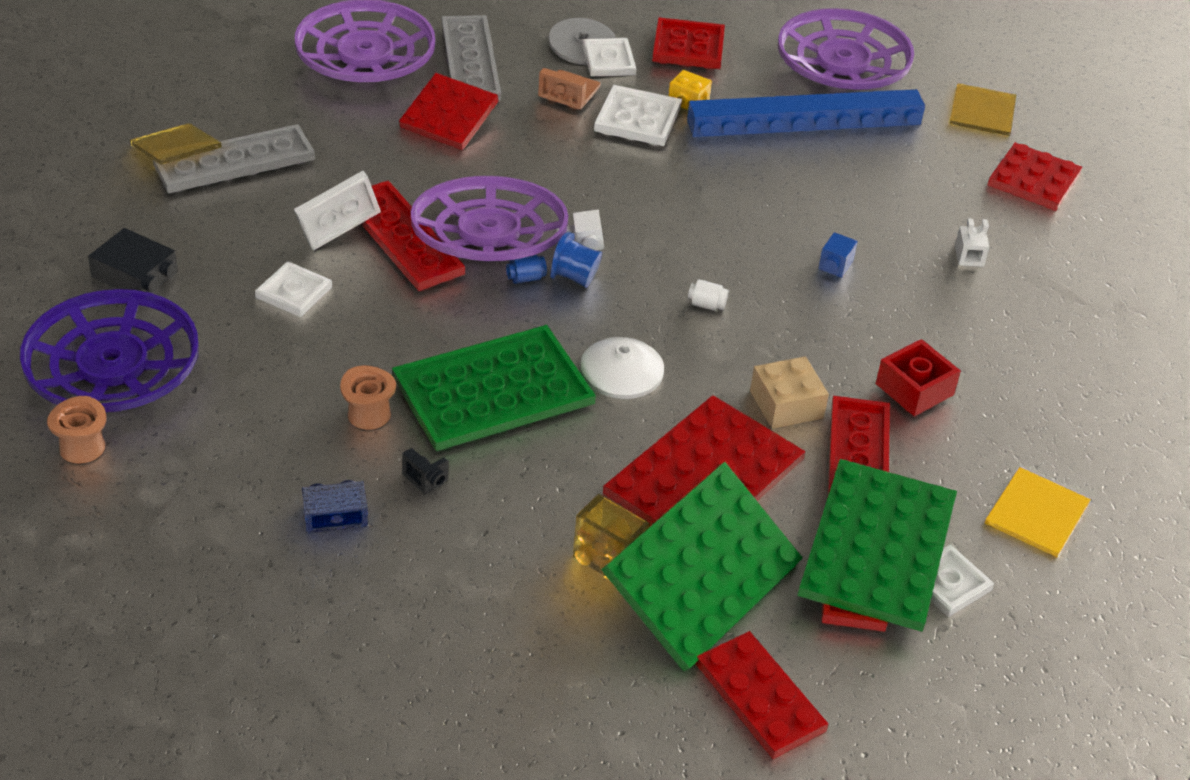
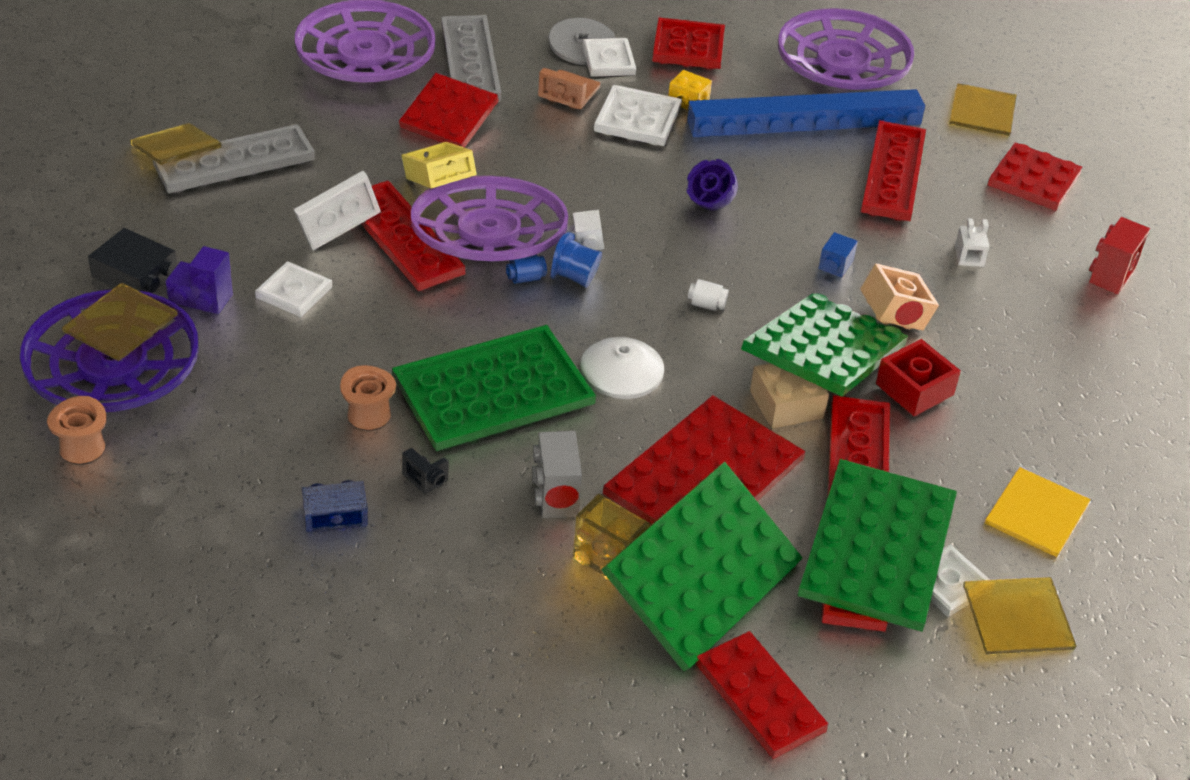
none -> clear yellow piece [62,283,178,361]
none -> dark purple brick [166,246,233,315]
none -> light yellow window [401,142,477,189]
none -> light grey brick [532,431,582,519]
none -> dark purple cylinder [686,159,738,211]
none -> green plate [741,293,908,397]
none -> light nougat brick [860,263,939,331]
none -> red plate [861,120,926,222]
none -> clear yellow piece [963,577,1077,655]
none -> red brick [1089,216,1151,295]

